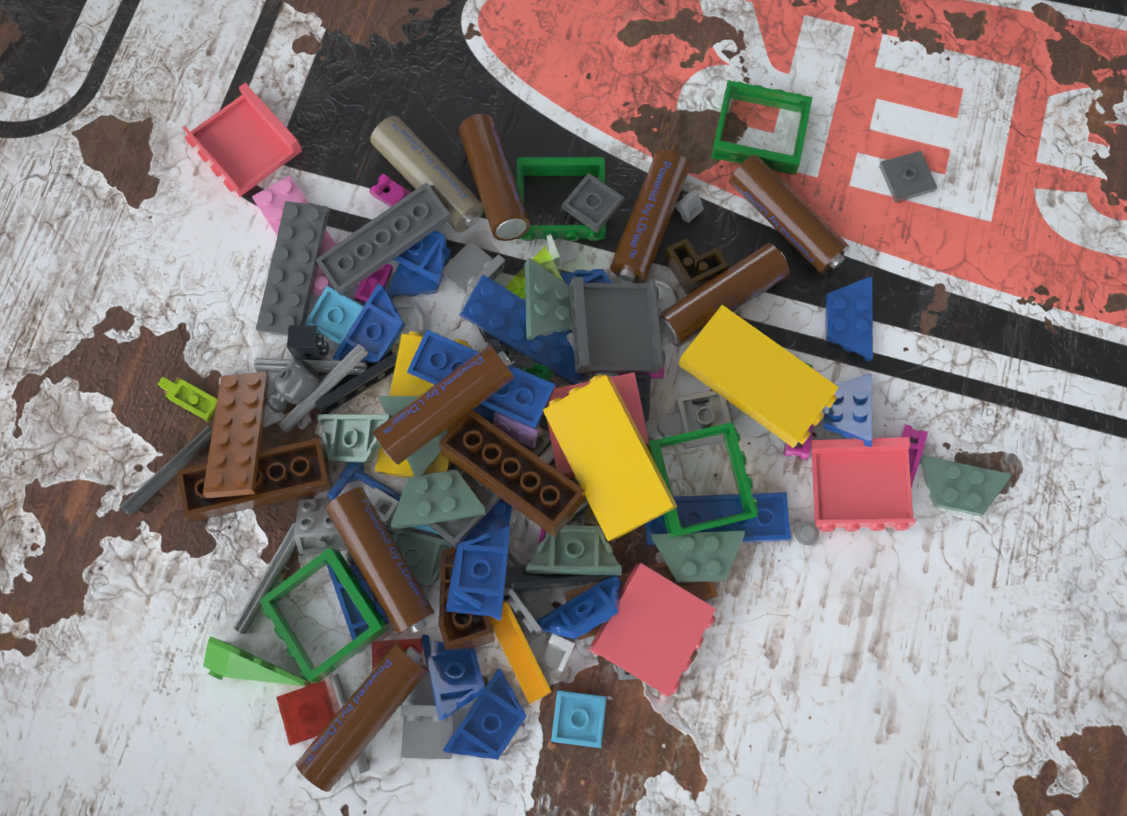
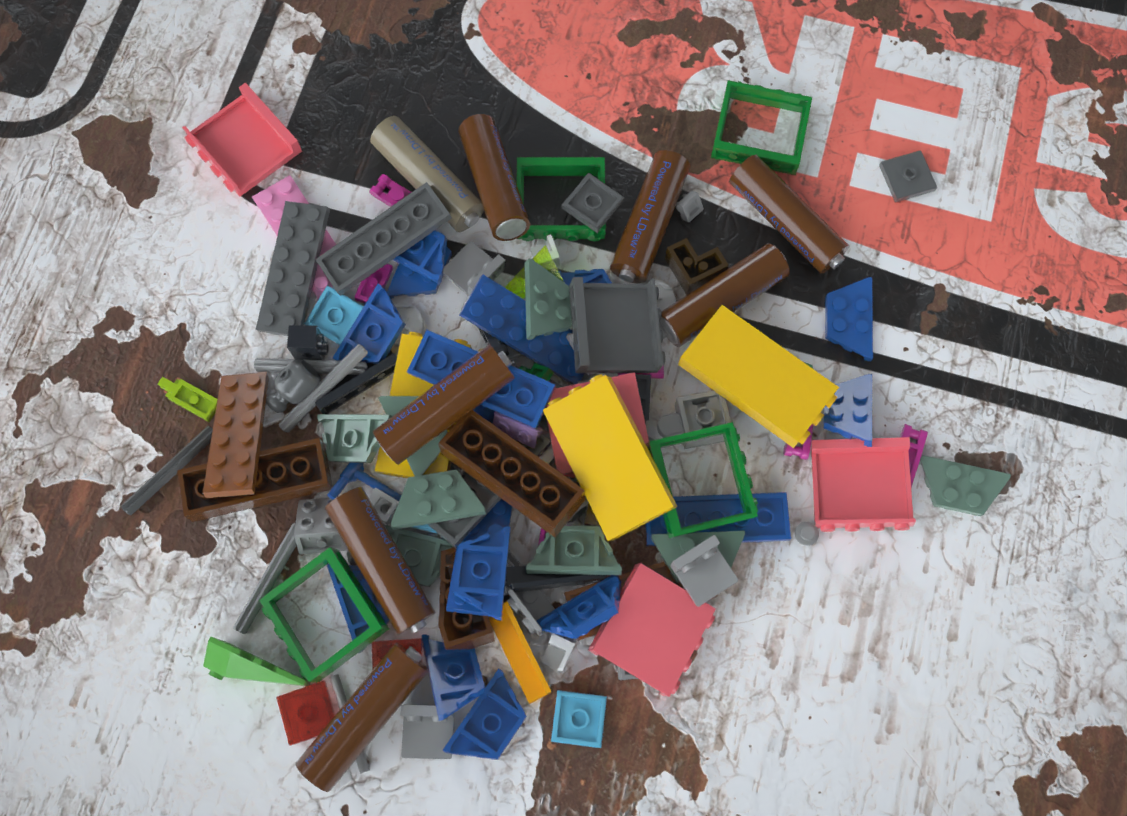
none -> light grey bracket [670,535,738,607]

